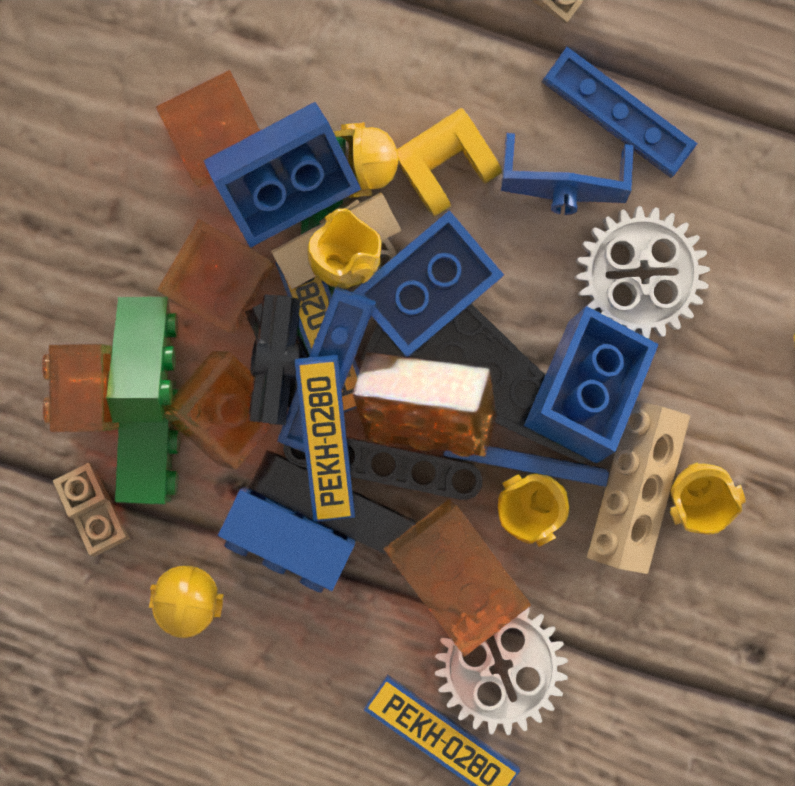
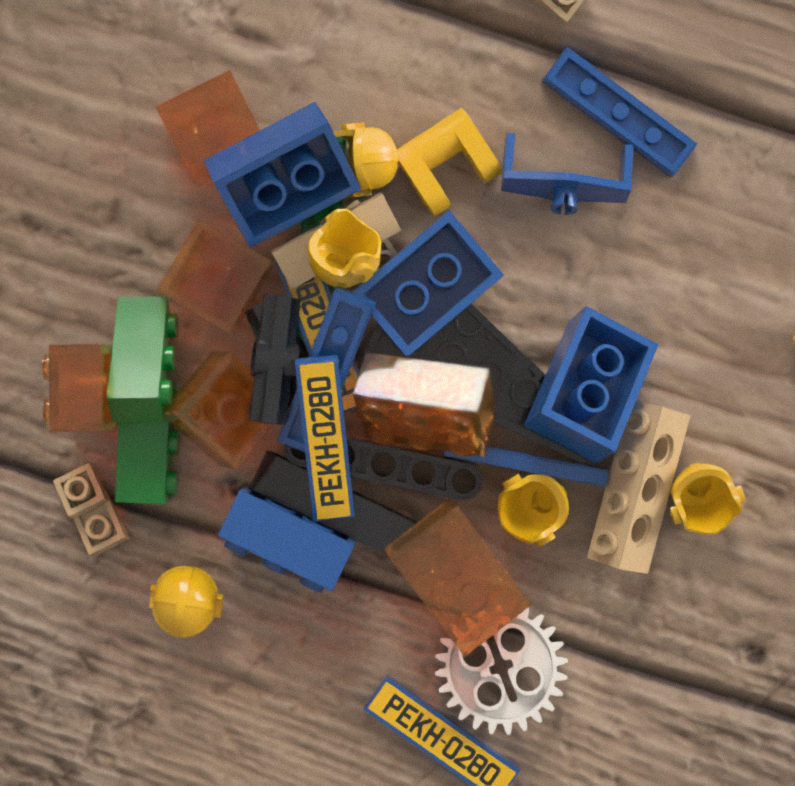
white gear [575,206,710,339] -> none

